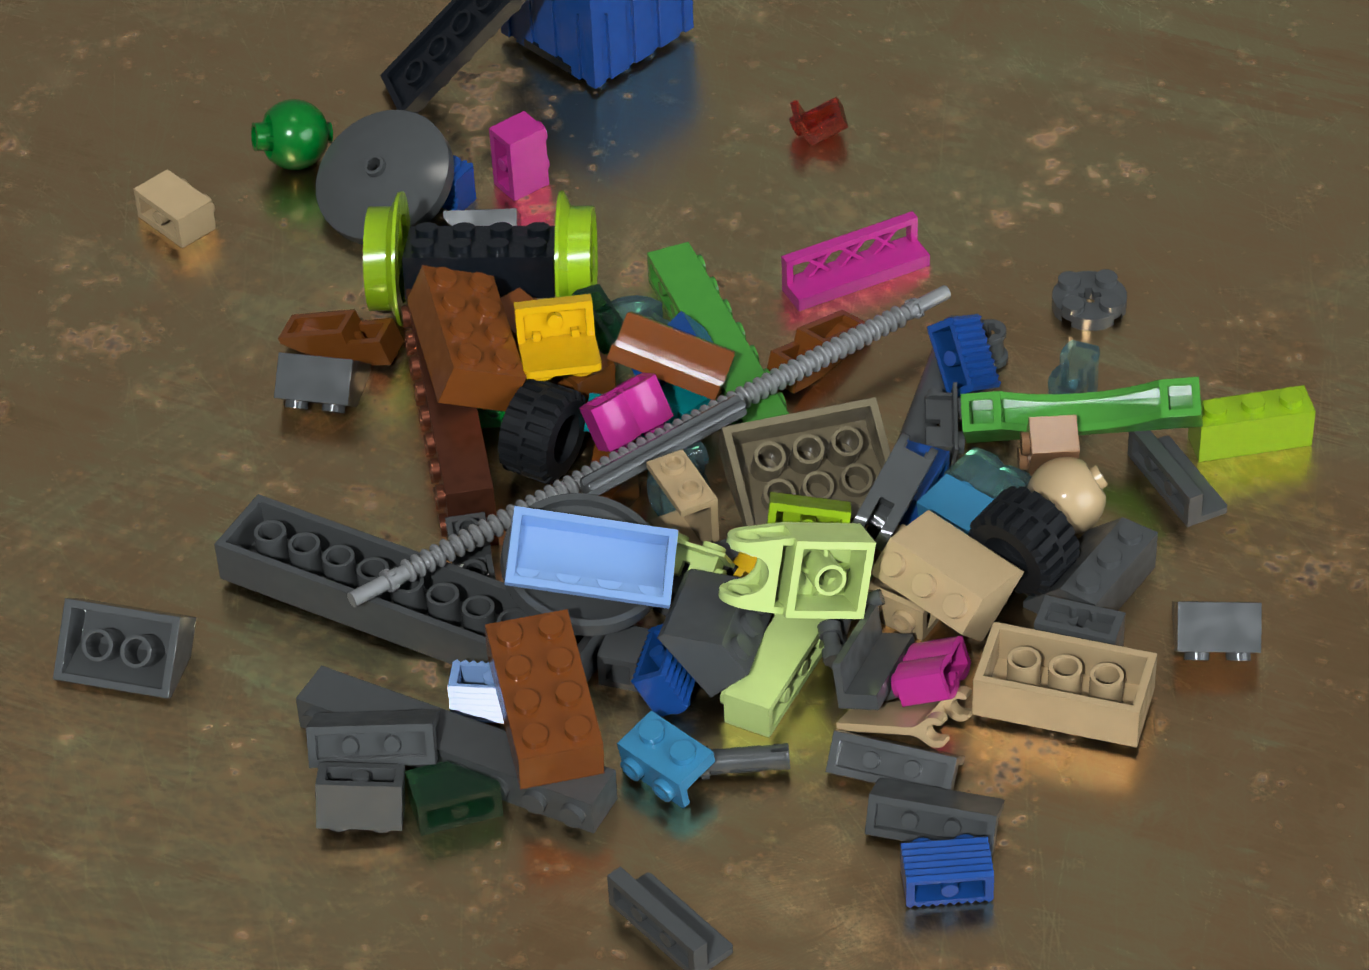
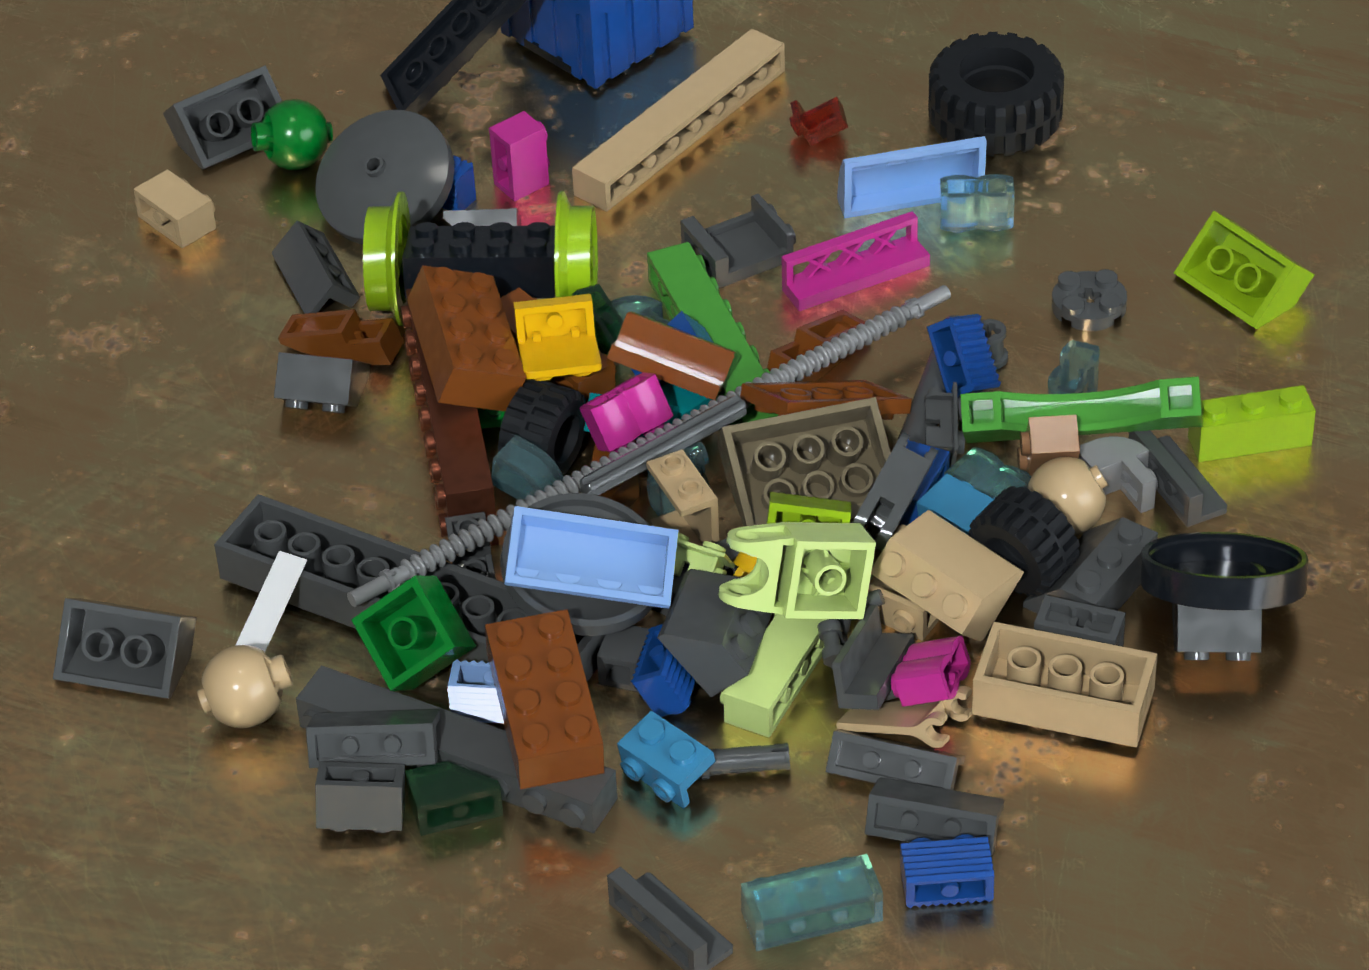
none -> dark grey slope [163,65,282,170]
none -> tan brick [197,645,294,728]
none -> white sticker [235,551,307,652]
none -> dark grey panel [272,221,360,314]
none -> green brick [351,575,476,691]
none -> clear light blue brick [491,435,563,501]
none -> tan brick [572,29,785,212]
none -> dark grey panel [680,194,796,288]
none -> dark orange plate [740,380,912,420]
none -> clear light blue brick [740,854,883,951]
none -> light blue slope [837,136,987,219]
none -> black tyre [928,32,1064,156]
none -> clear light blue brick [939,174,1015,233]
none -> light grey brick [1079,436,1158,513]
none -> black brick [1141,532,1308,610]
none -> lime slope [1174,211,1315,329]

